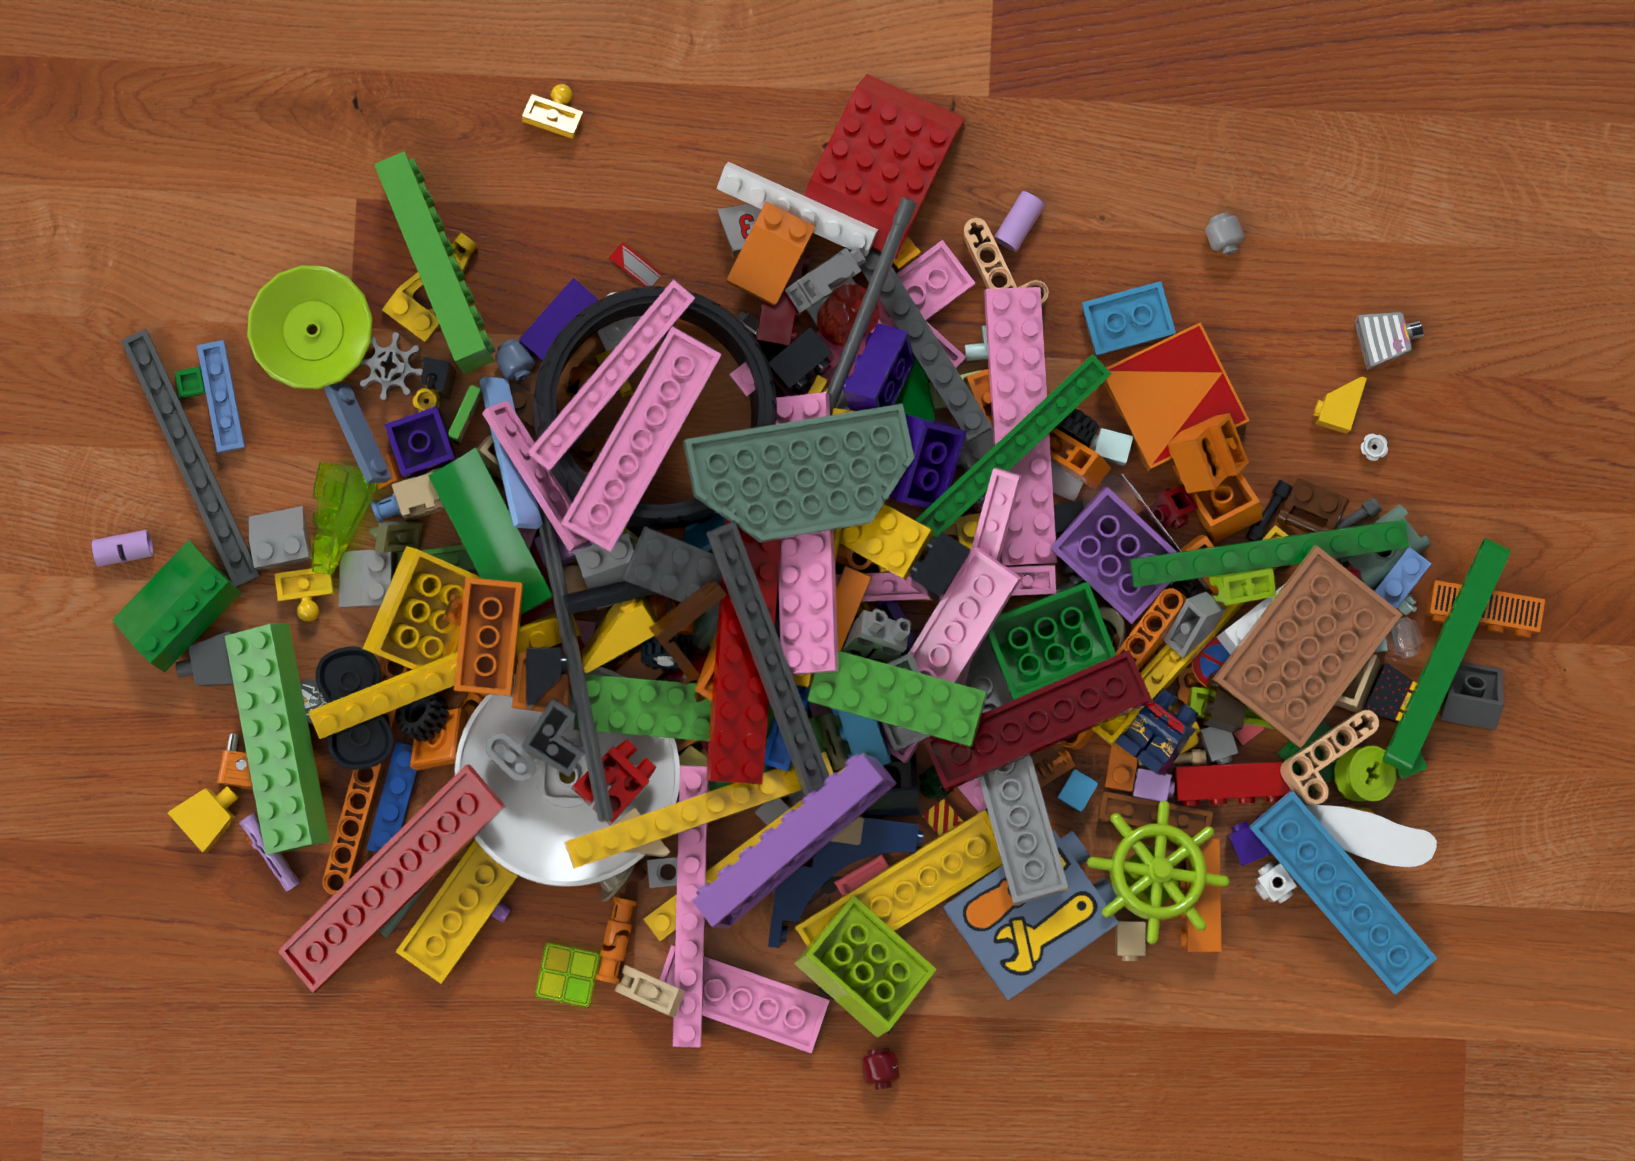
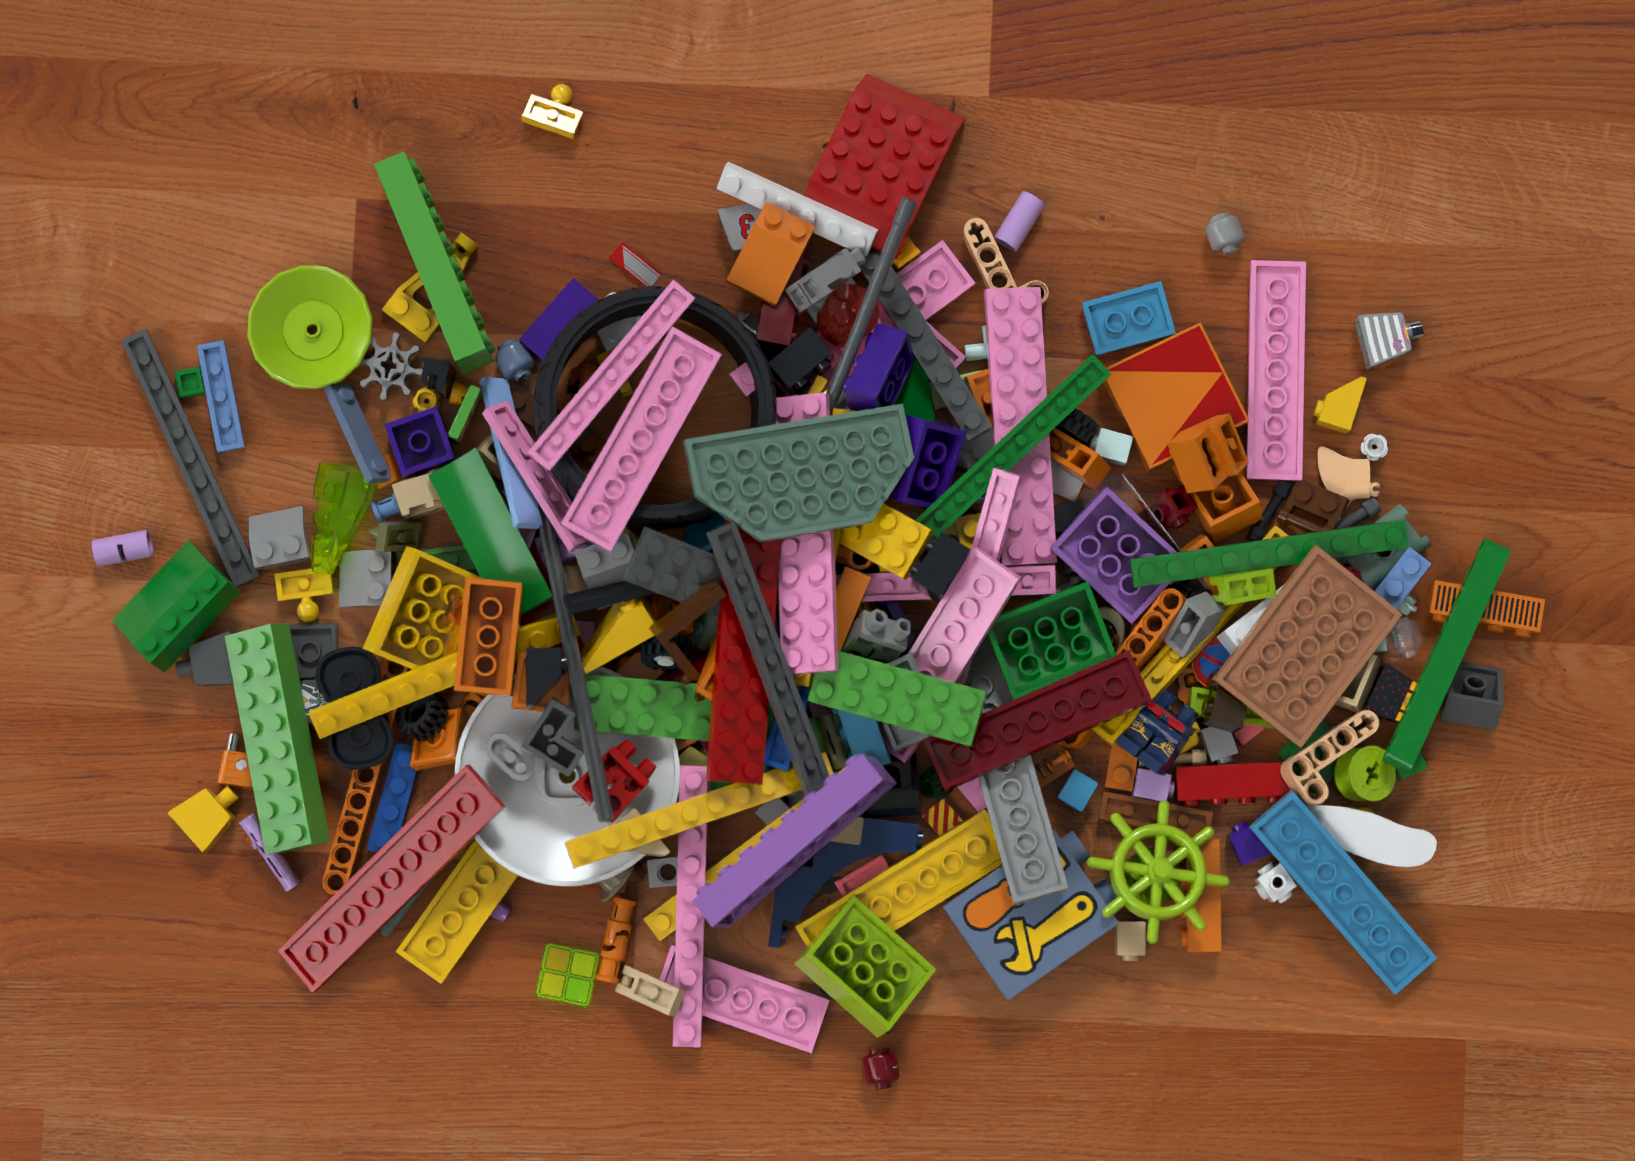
none -> dark grey tile [289,623,339,680]
none -> light orange hinge [449,382,468,405]
none -> bright pink plate [1246,260,1306,481]
none -> light nougat arm [1318,446,1380,508]

